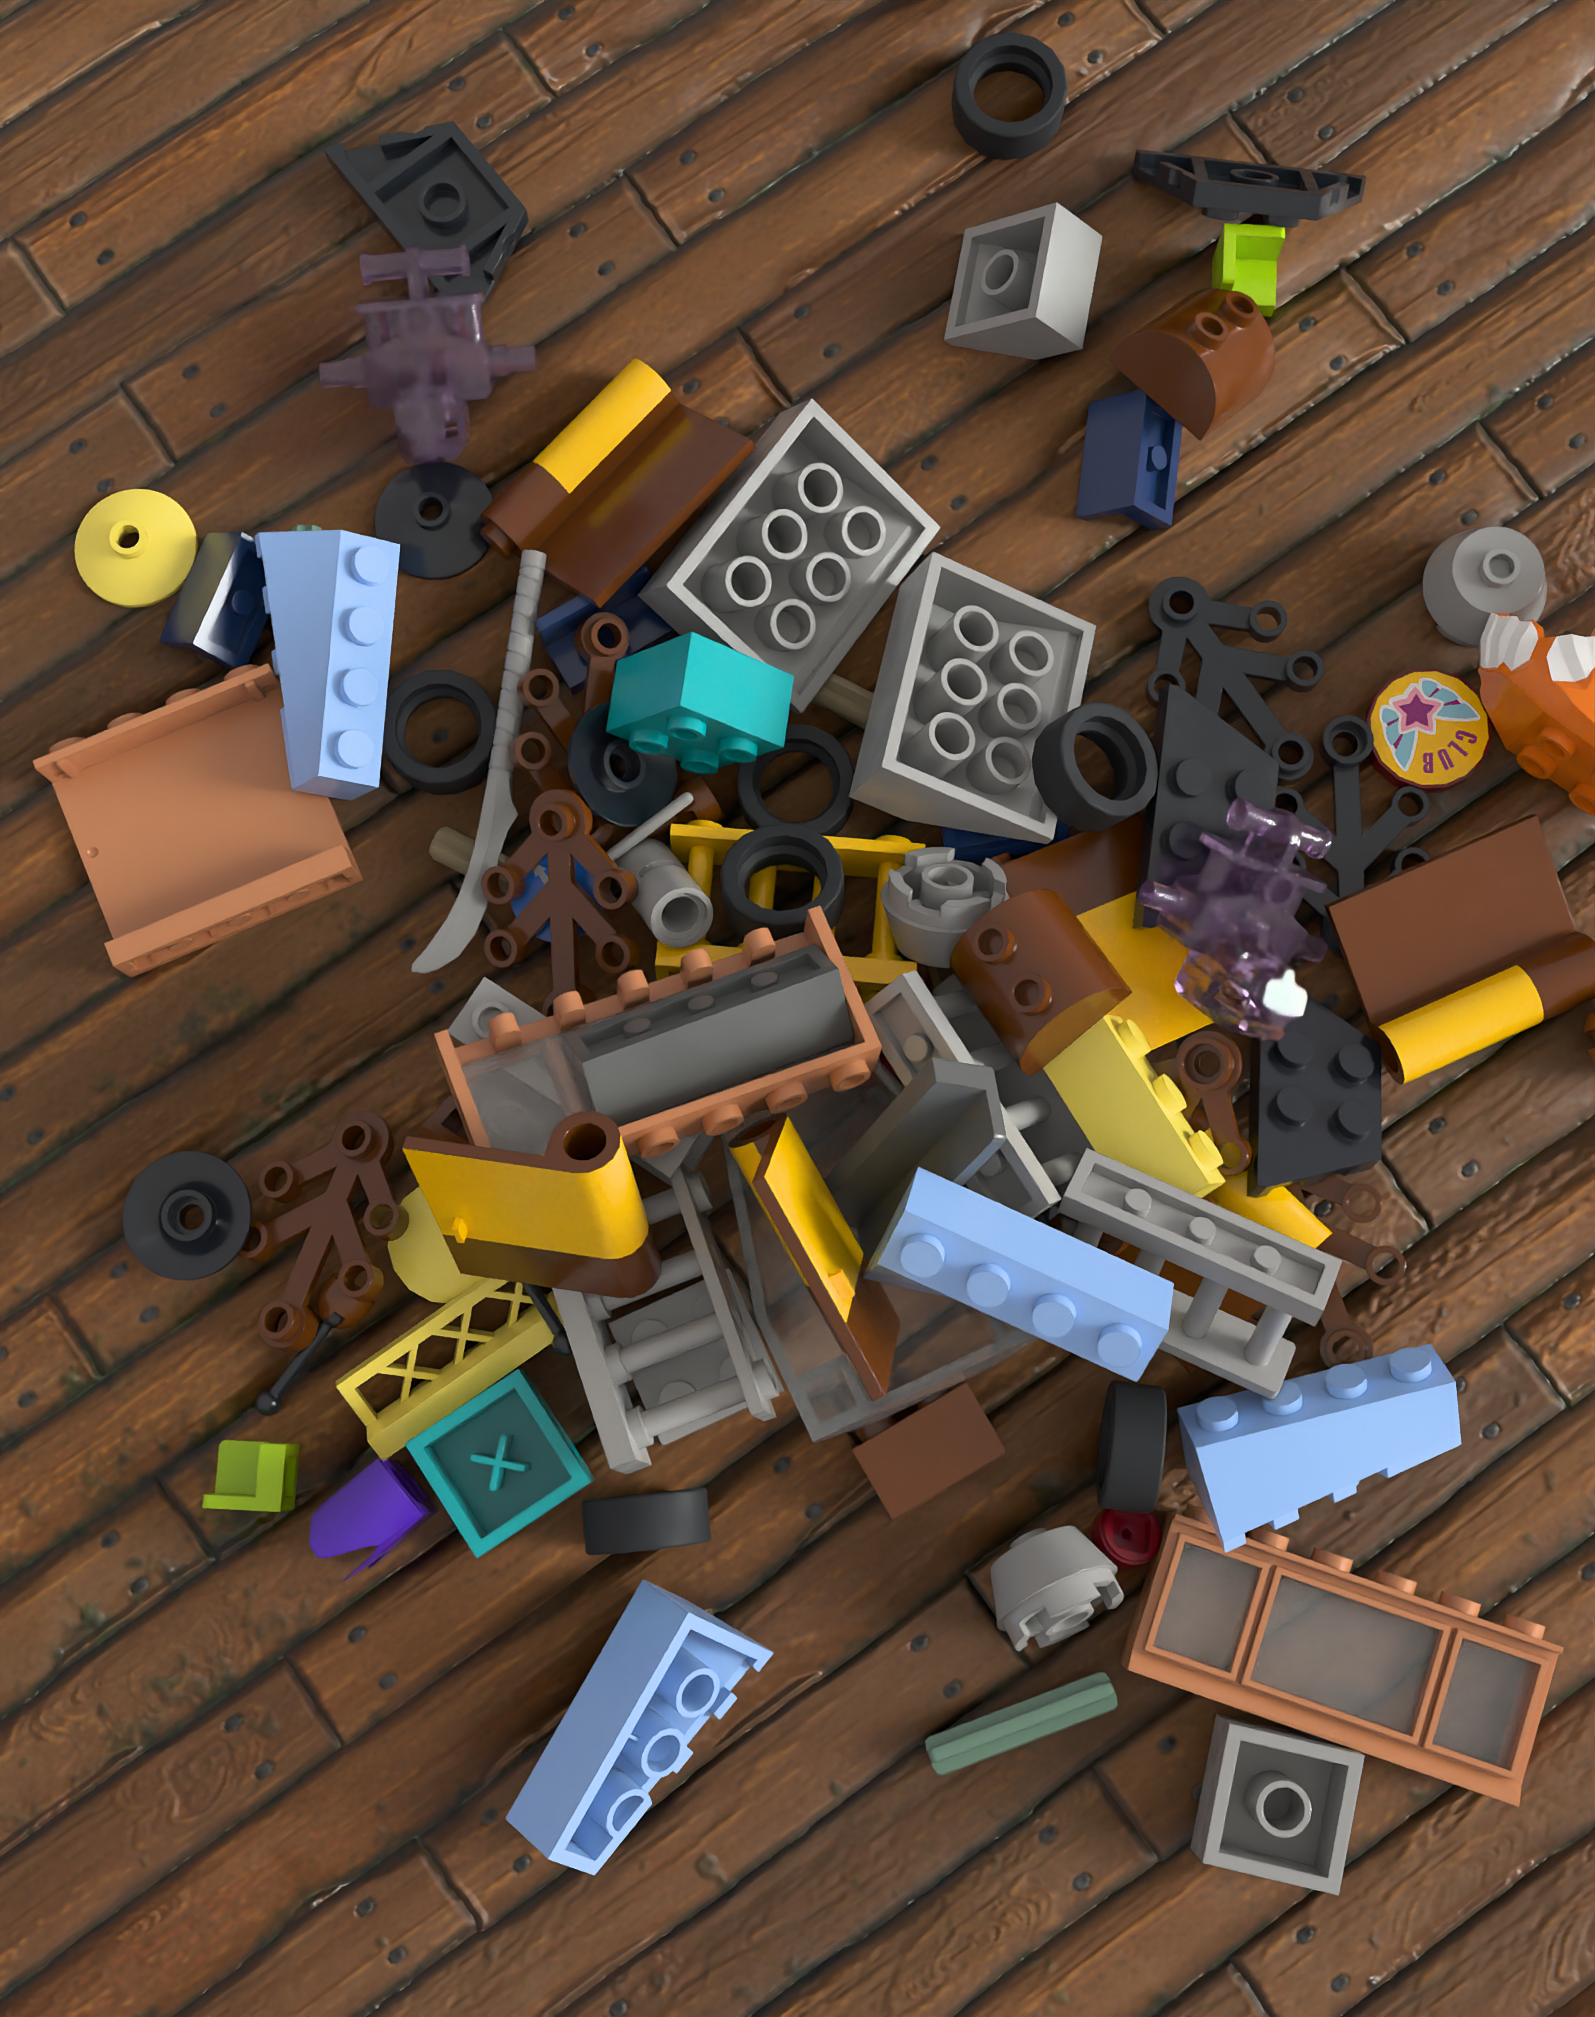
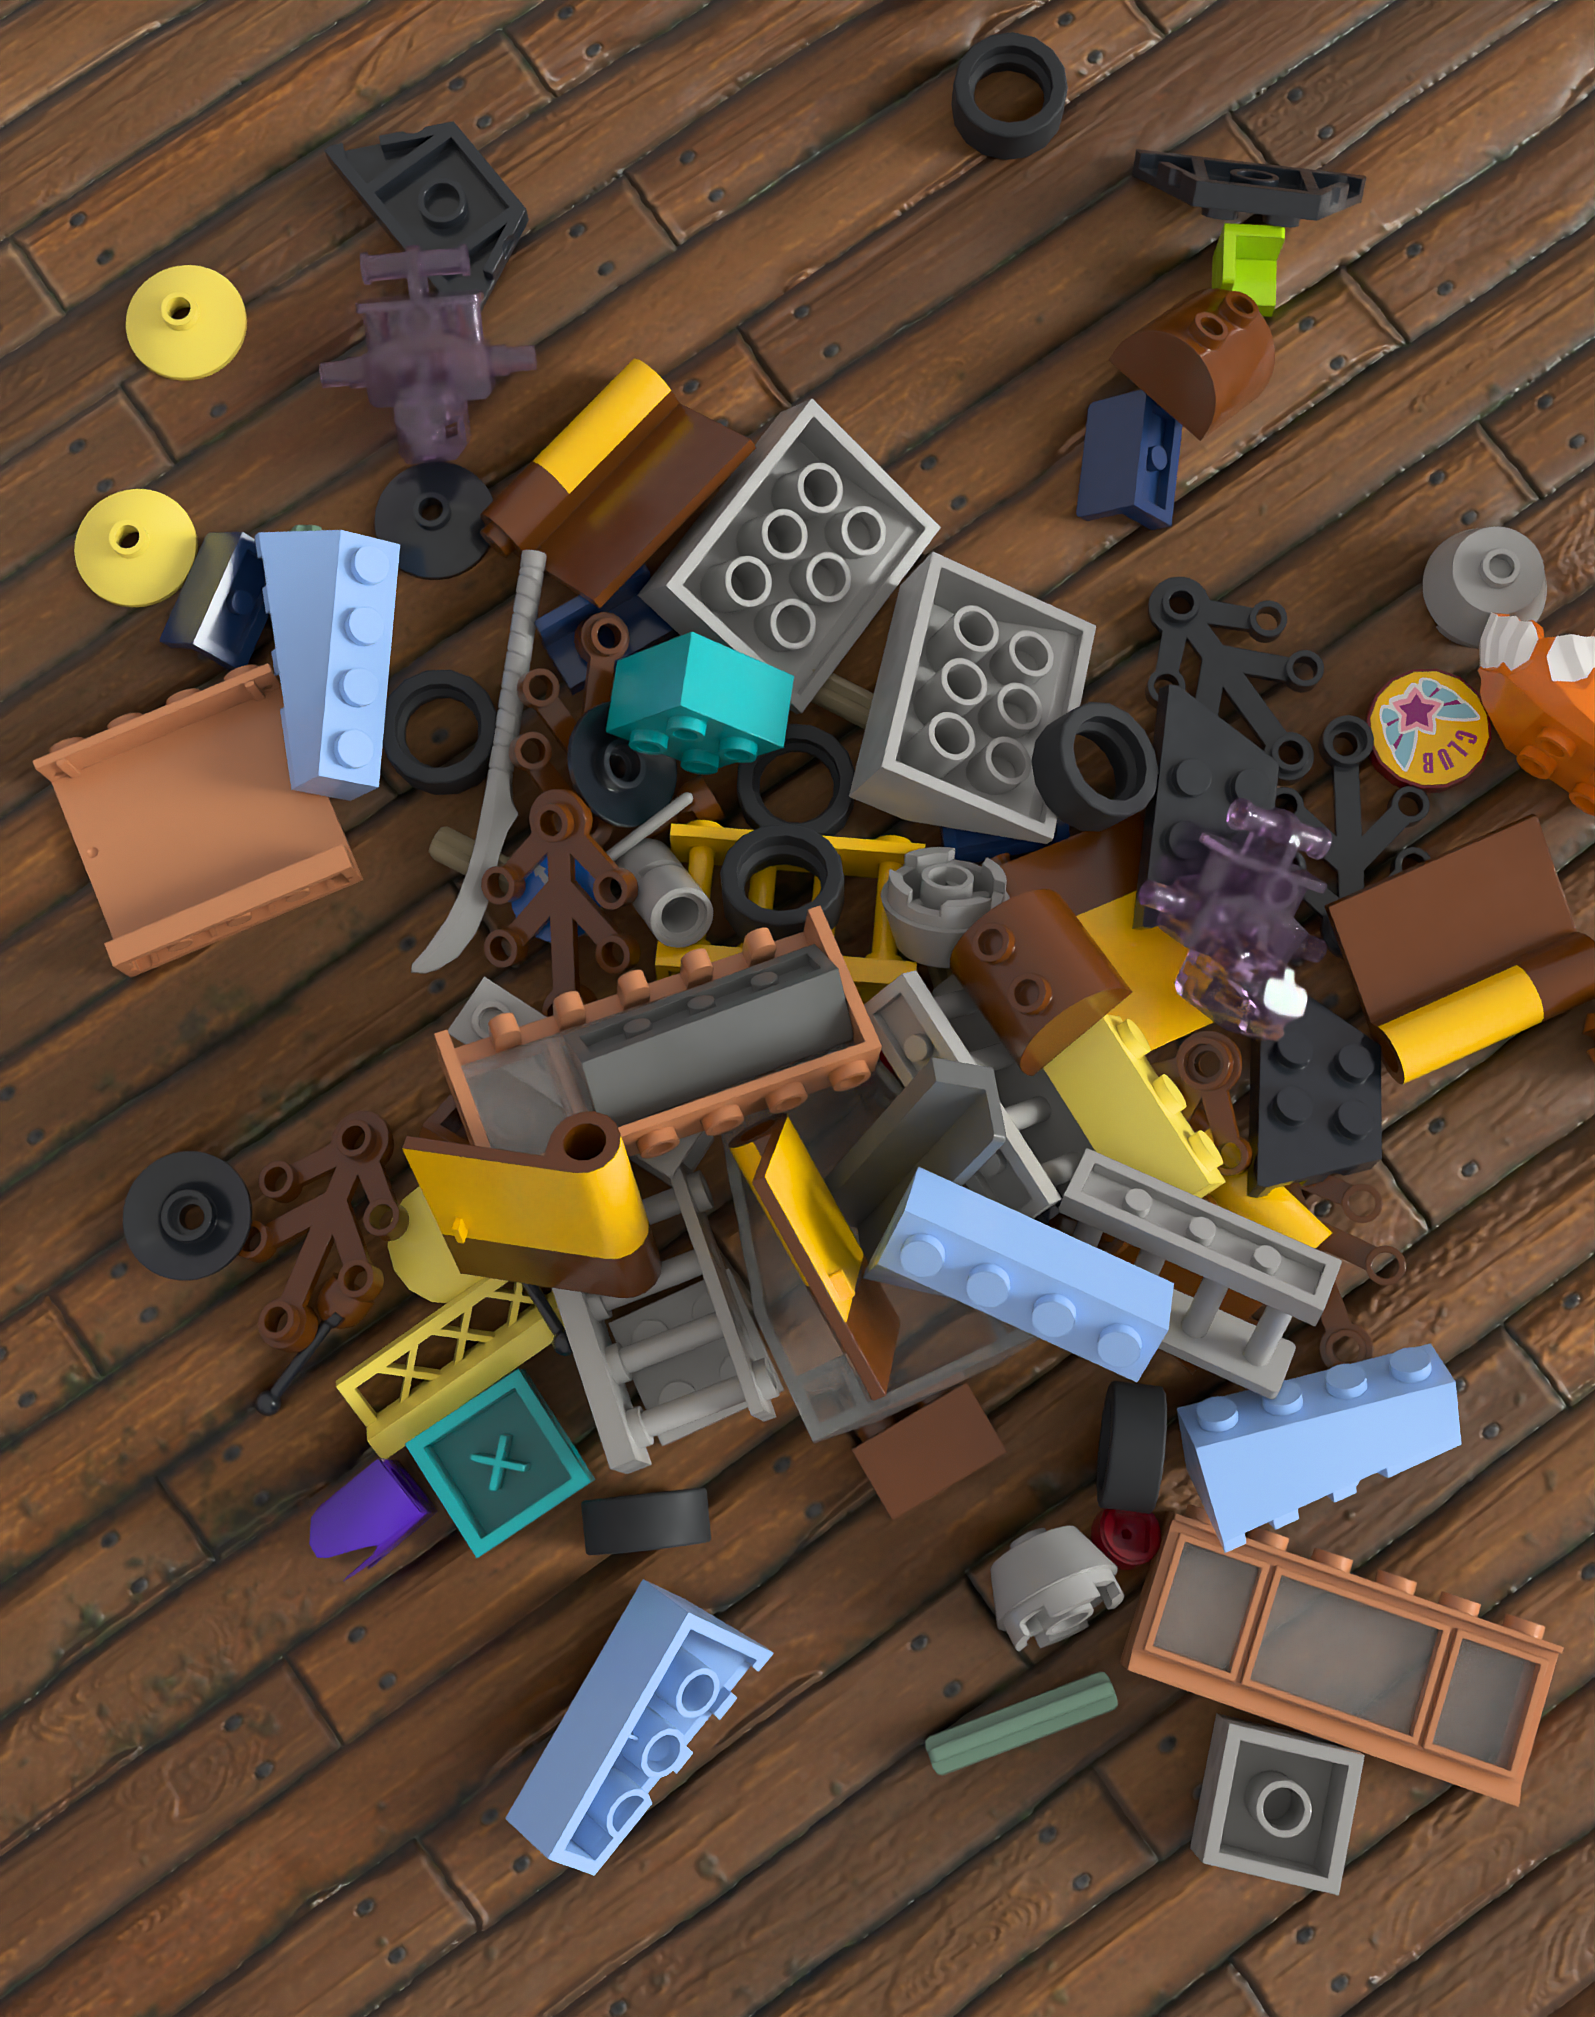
lime panel [202,1440,300,1512] -> none
light grey slope [944,202,1103,360] -> none
none -> light yellow dish [126,265,247,381]

